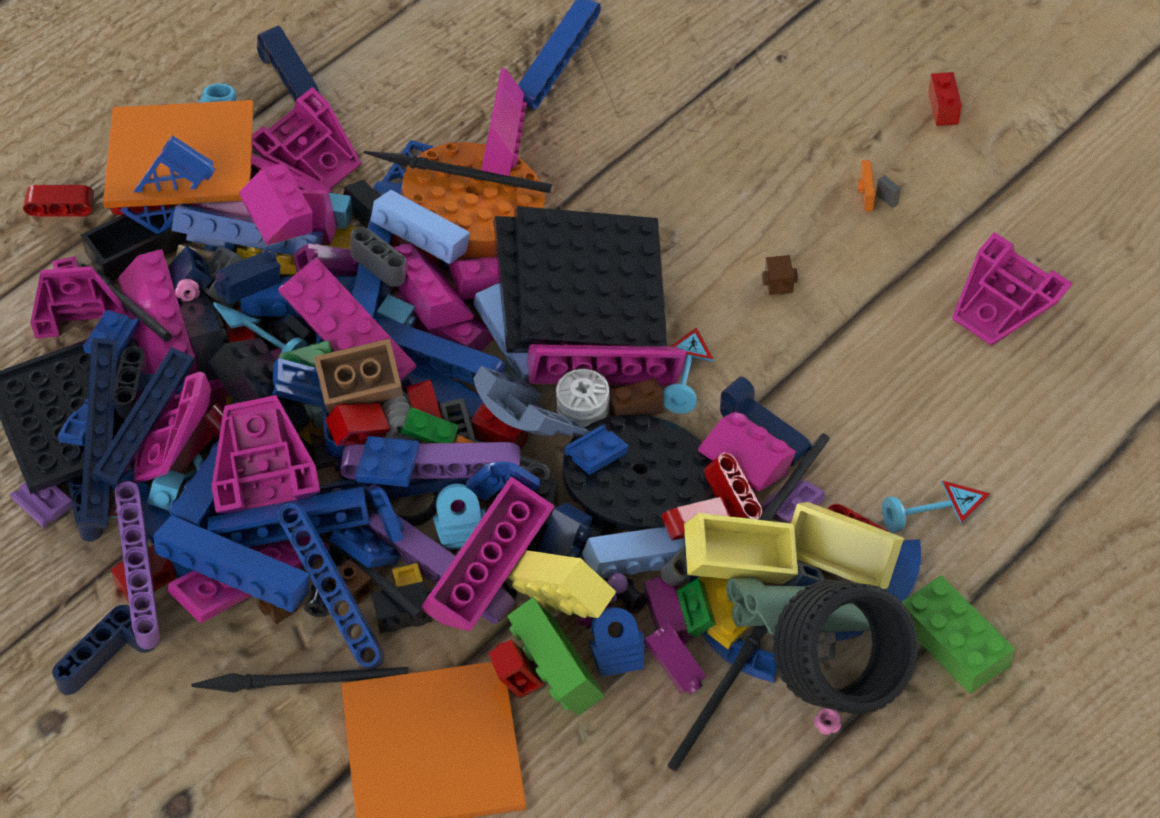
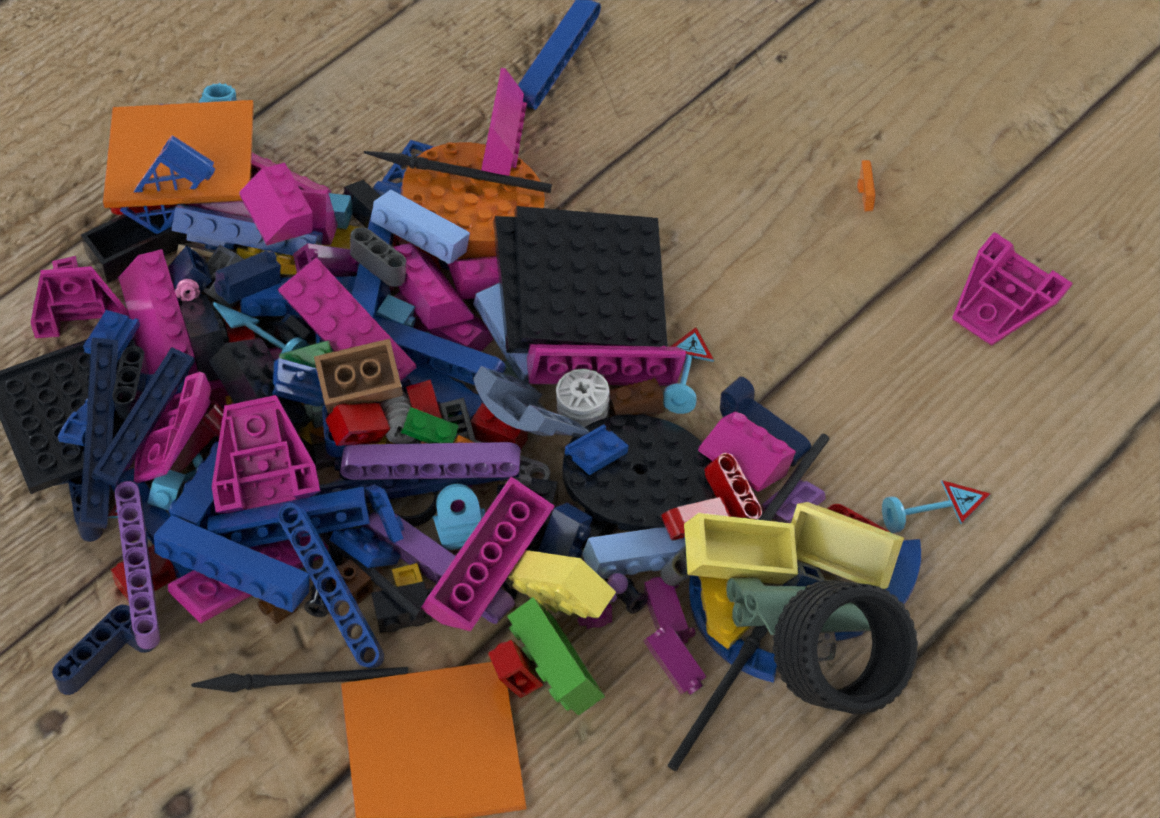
medium lavender plate [10,482,72,529] -> none
red beam [23,185,94,217] -> none
black piece [81,264,172,342] -> none
dark pink wedge [252,87,361,190] -> none
dark blue beam [257,25,320,103] -> none
blue plate [355,436,420,487] -> none
blue plate [466,461,540,501] -> none
blue piece [589,607,644,677] -> none
green plate [676,578,716,638] -> none
reddish brown brick [762,255,798,295] -> none
bright pink plate [814,708,841,735] -> none
dark grey tile [876,175,900,208] -> none
bright green piece [902,575,1015,694] -> none
red brick [928,72,962,126] -> none

